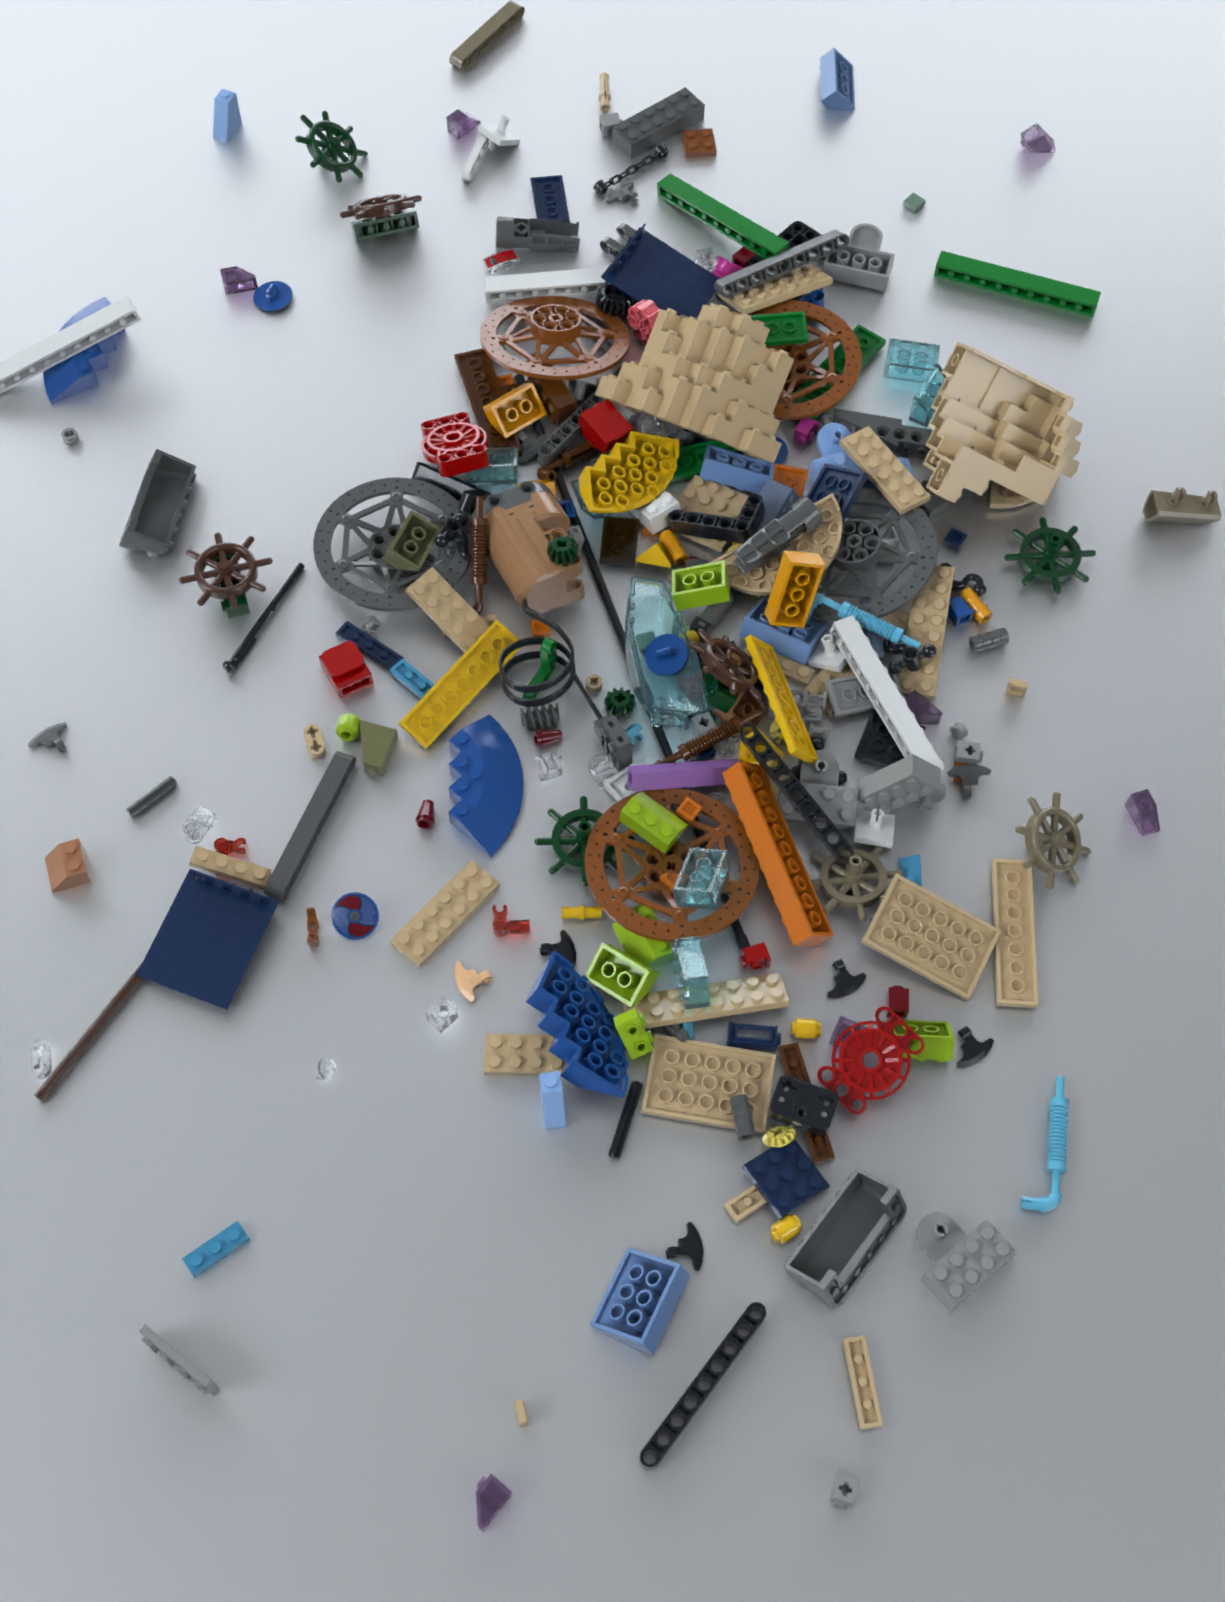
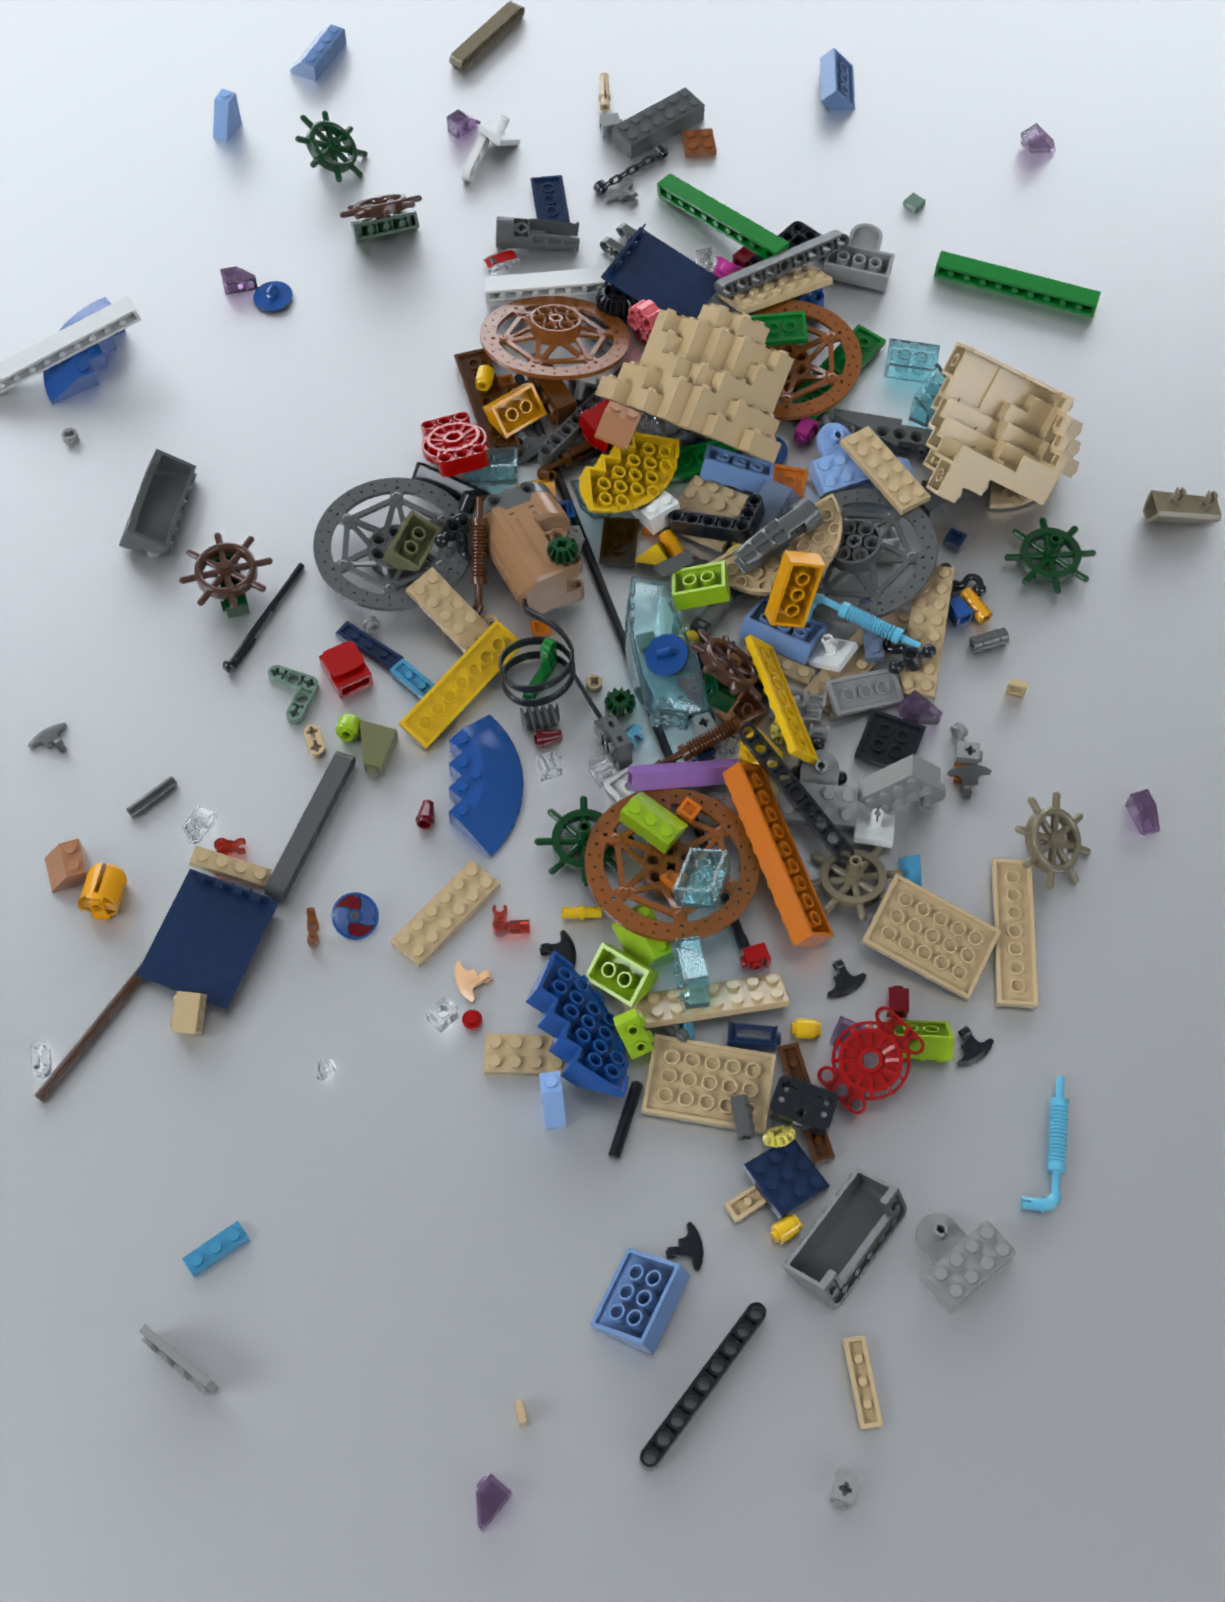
dark blue plate [807,463,868,522] -> none
white brick [829,615,945,775] -> none
none -> light orange cylinder [78,863,127,920]
none -> tan brick [170,991,207,1035]
none -> sand green beam [268,665,319,725]
none -> medium blue slope [290,24,347,82]
none -> red plate [462,1010,482,1030]
none -> yellow brick [475,365,495,391]
none -> nougat slope [594,401,642,451]
none -> dark grey slope [653,550,694,576]

